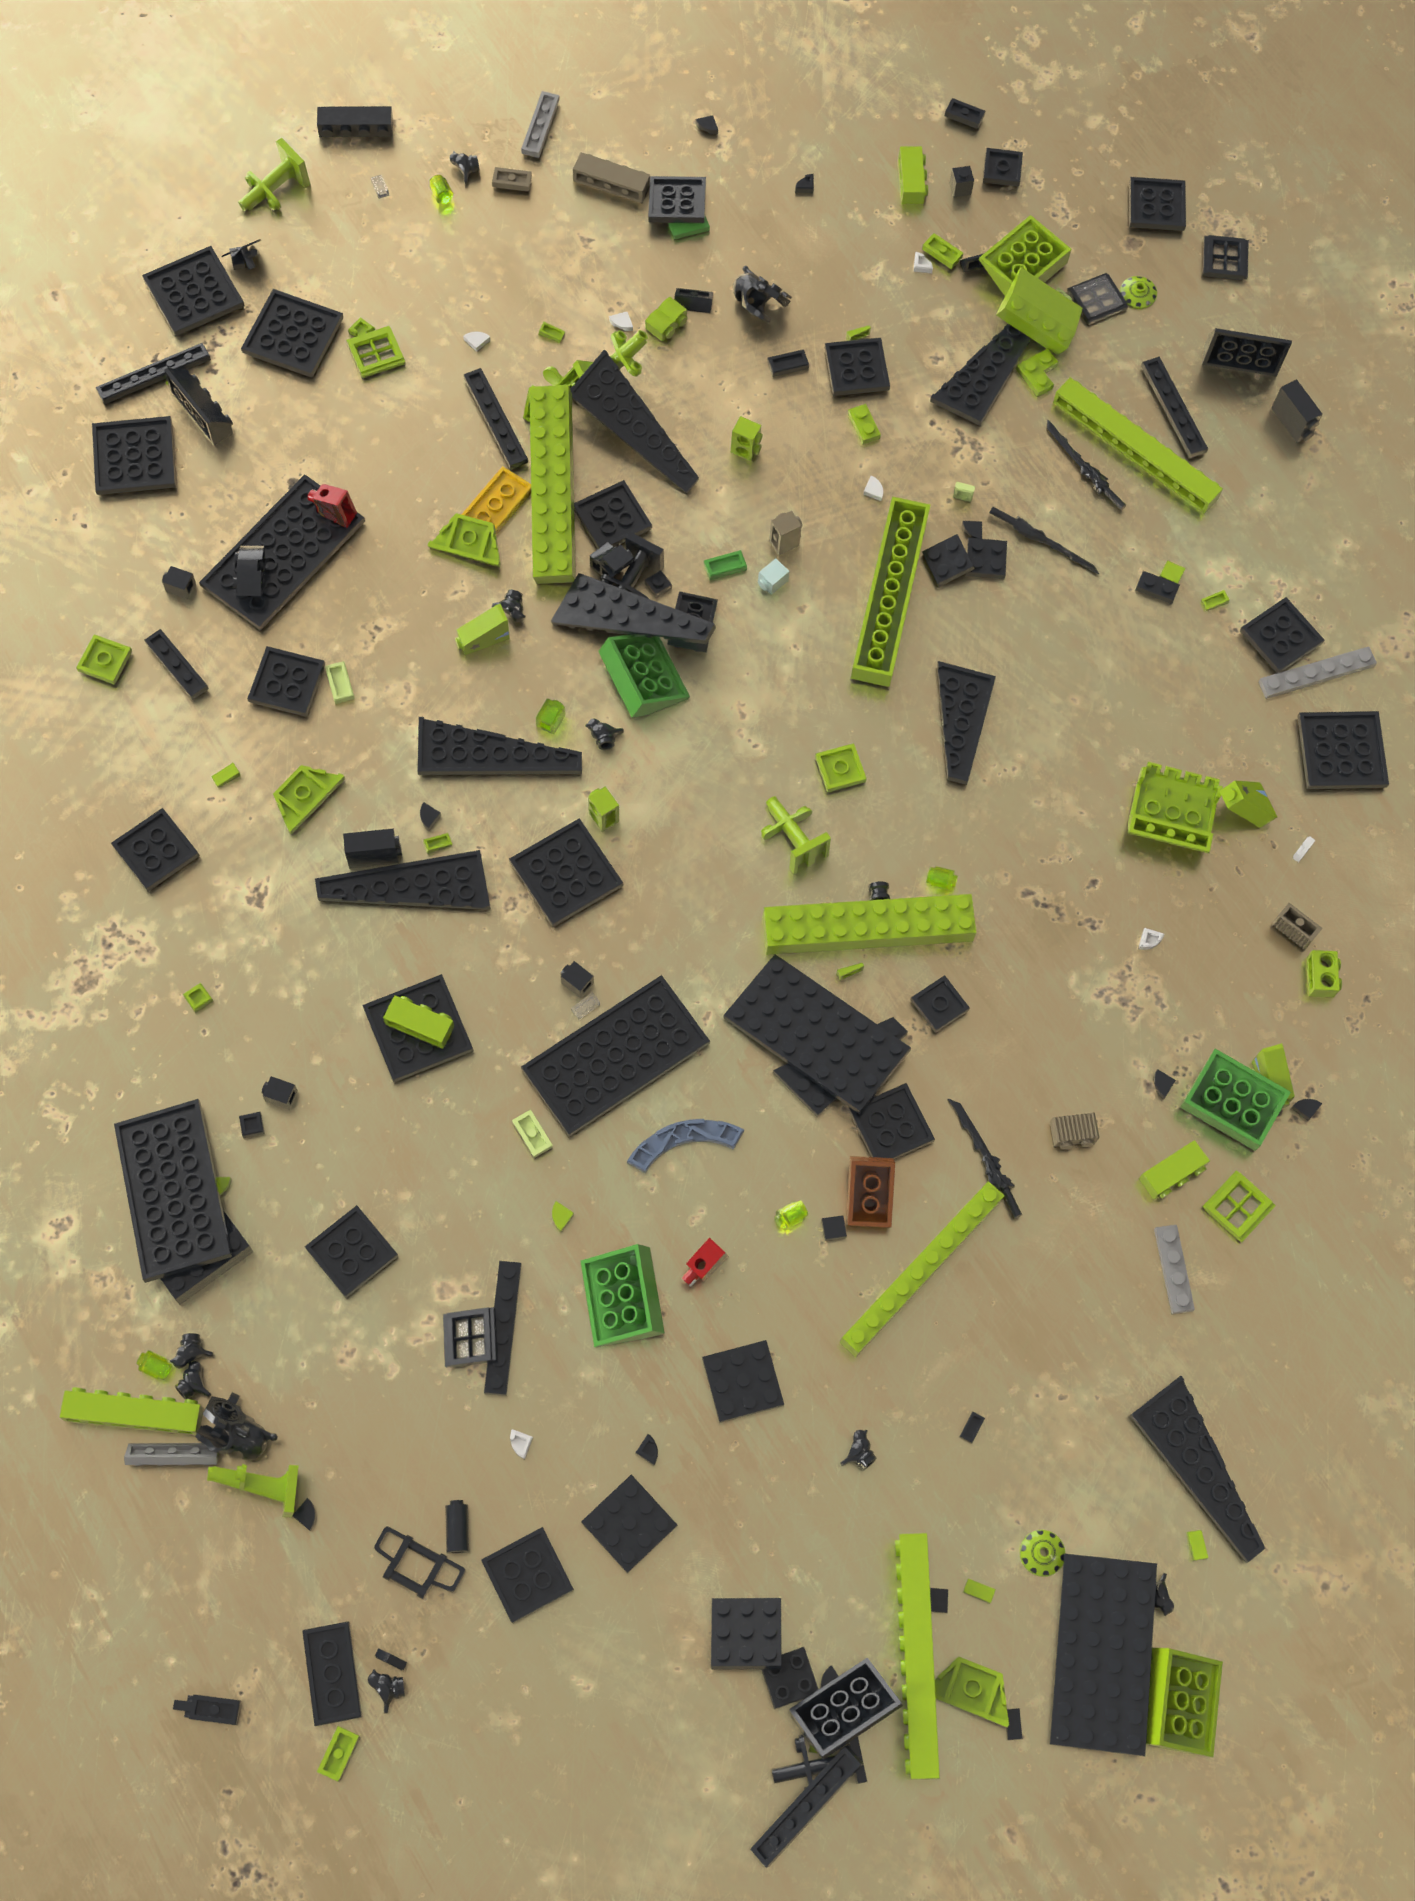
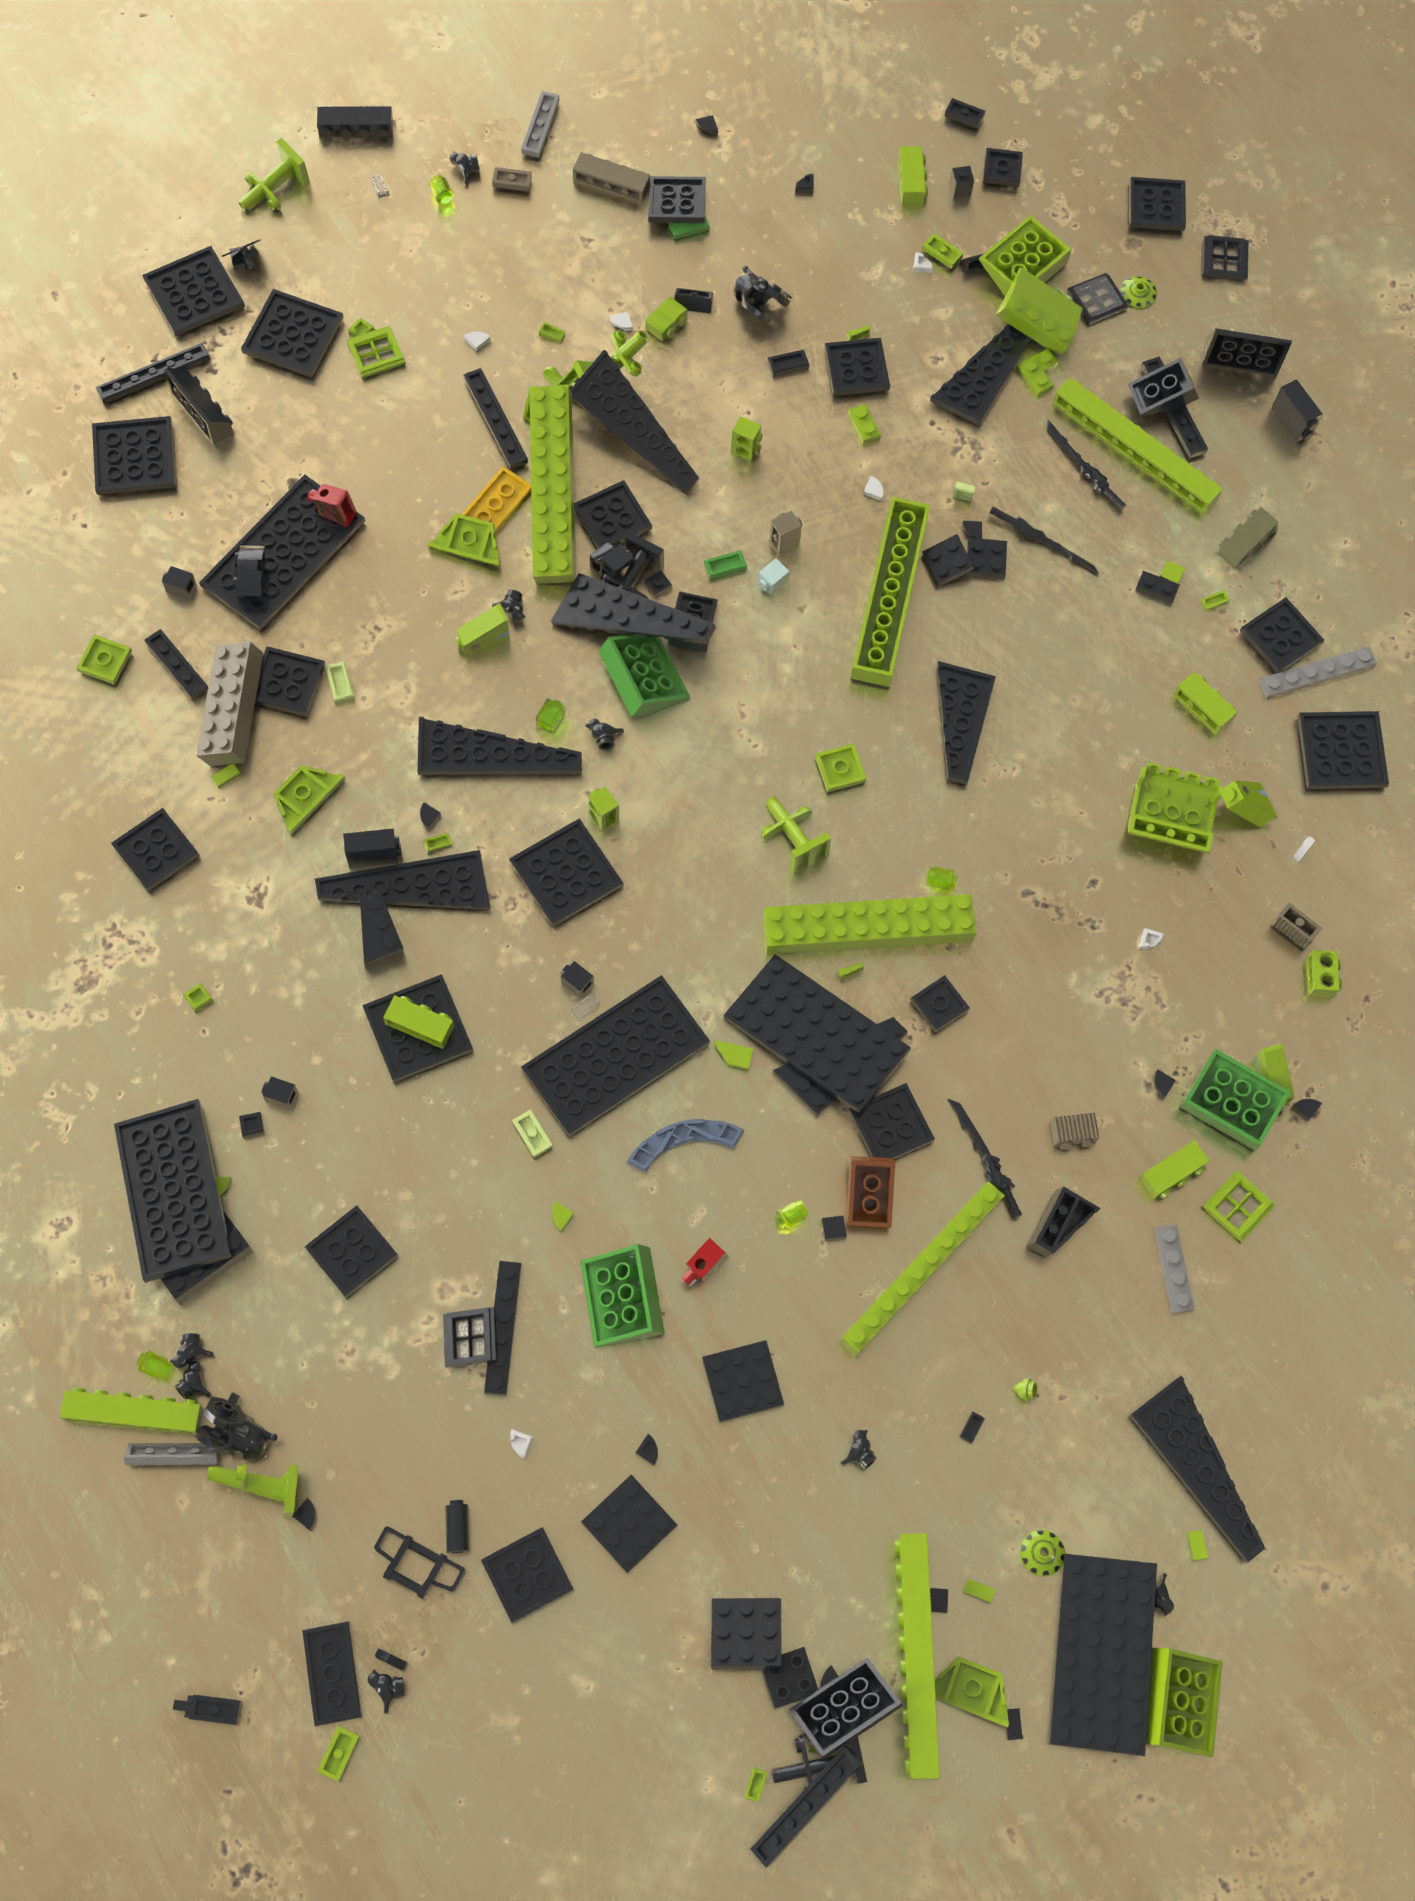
black wheel [868,881,890,900] -> none
none -> dark tan brick [196,642,263,766]
none -> black wedge [360,890,404,967]
none -> lime tile [714,1040,753,1070]
none -> lime piece [745,1767,767,1802]
none -> lime plate [1013,1378,1038,1401]
none -> black wedge [1027,1186,1101,1257]
none -> black slope [1128,358,1199,416]
none -> lime brick [1174,671,1238,735]
none -> olive wedge [1219,507,1278,569]

